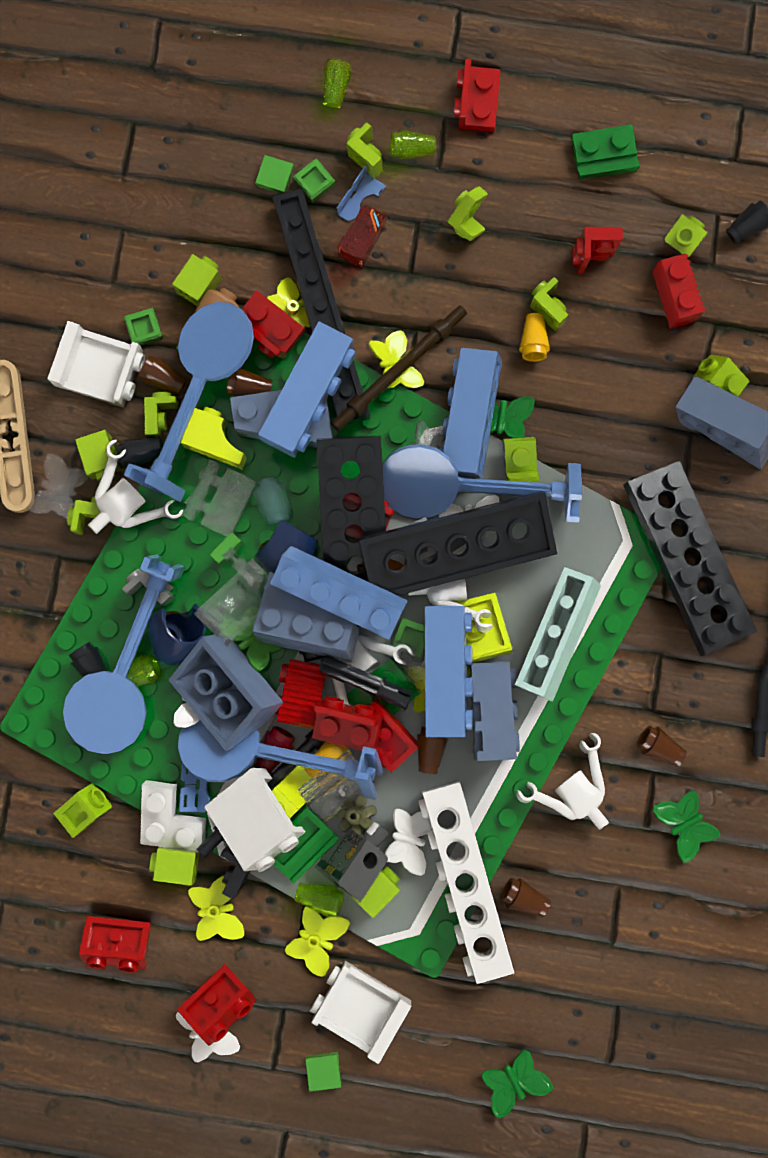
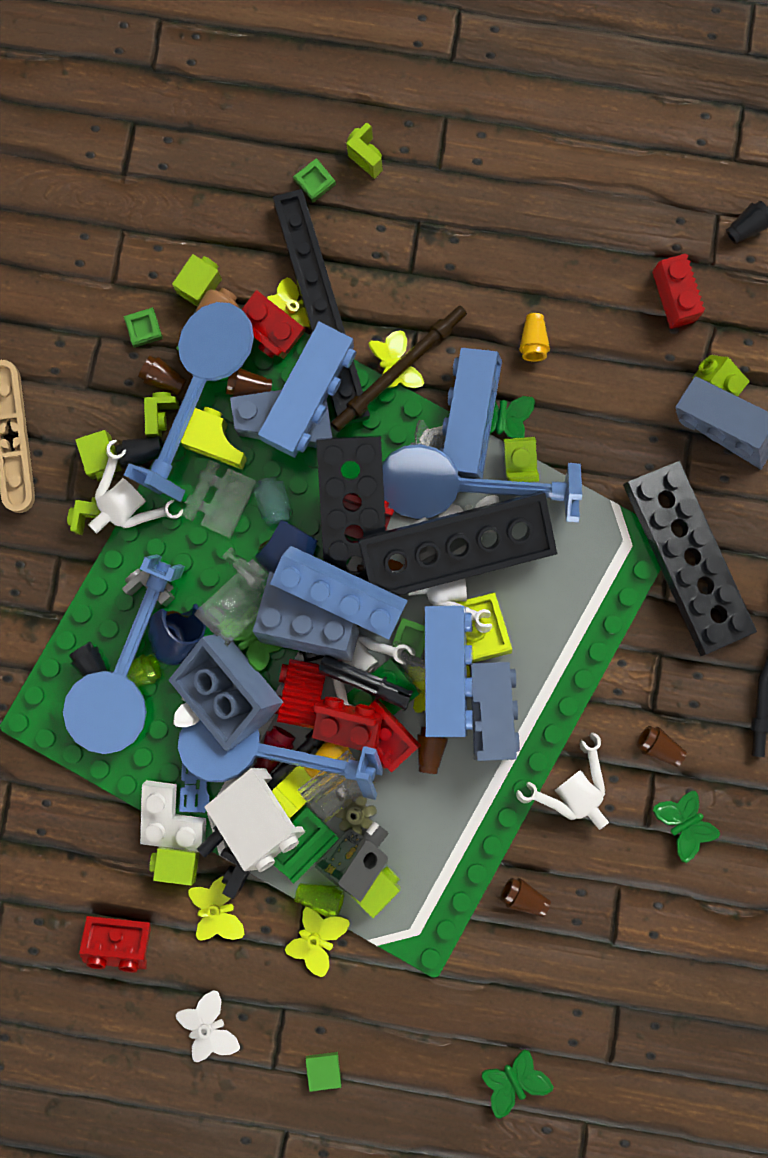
clear piece [29,453,88,519] -> none
white panel [48,321,145,408] -> none
lime bracket [53,783,112,838] -> none
red bracket [177,964,257,1046] -> none
bright green tile [210,532,244,567] -> none
bright green tile [255,155,294,194] -> none
white panel [310,961,412,1064] -> none
clear neon green cone [323,59,353,108] -> none
medium blue piece [337,166,386,222] -> none
clear red leg [337,204,388,269] -> none
white piece [385,808,432,876] -> none
clear neon green cone [390,129,436,160] -> none
white brick [418,781,514,984] -> none
lime bracket [447,186,488,241] -> none
red bracket [454,59,501,132] -> none
light aqua brick [515,567,601,702] -> none
lime bracket [530,277,569,331] -> none
green plate [571,124,640,180] -> none
red bracket [571,227,623,274] -> none
lime bracket [664,214,708,257] -> none

